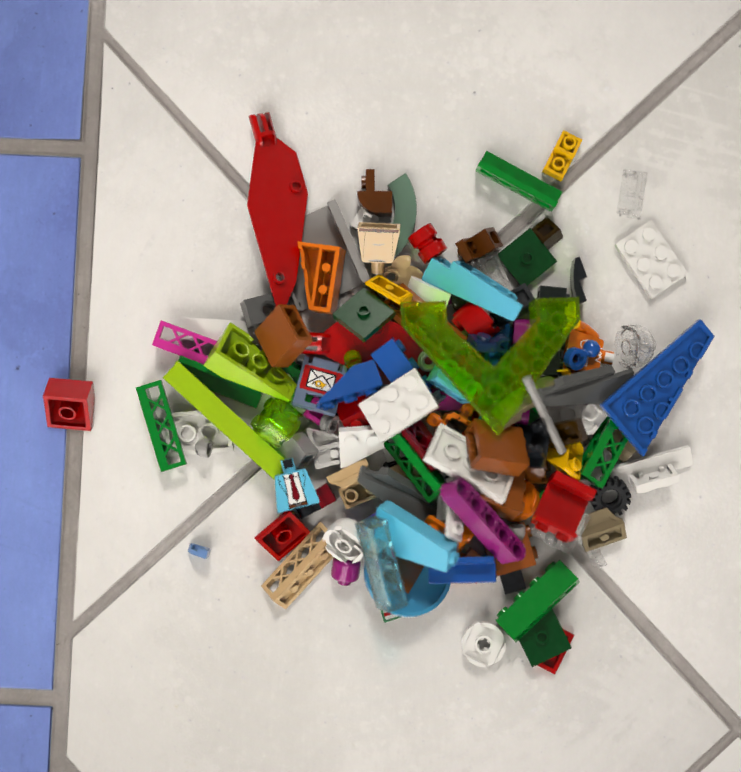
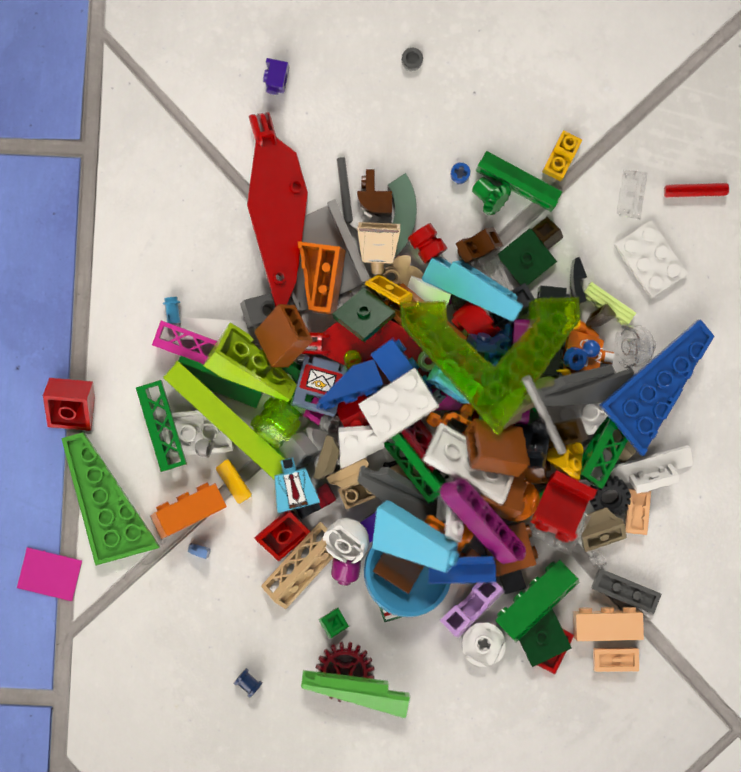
clear light blue brick [355,516,408,613] -> none
light grey hinge [508,524,525,540] -> none
none -> dark pink window [17,547,82,601]
none -> bright green wing [61,432,160,566]
none -> orange wedge [150,482,227,539]
none -> dark azure pin [163,297,181,324]
none -> white sticker [185,452,226,492]
none -> yellow slope [216,459,252,504]
none -> dark blue bush [233,668,263,698]
none -> dark purple brick [263,58,289,95]
none -> bright green wedge [301,670,410,718]
none -> dark tan slope [313,435,340,480]
none -> dark red gear [315,641,375,702]
none -> green tile [318,608,349,639]
none -> dark grey bar [337,157,353,223]
none -> dark grey tile [401,47,423,71]
none -> lavender arch [440,583,505,638]
none -> blue bush [450,162,470,184]
none -> green gear [472,177,511,215]
none -> light nougat brick [573,606,644,641]
none -> yellowish green piece [584,282,636,325]
none -> dark brown slope [586,304,616,327]
none -> dark grey plate [591,568,662,614]
none -> light nougat plate [593,648,639,672]
none -> light nougat plate [625,489,651,535]
none -> red axle [664,183,729,197]

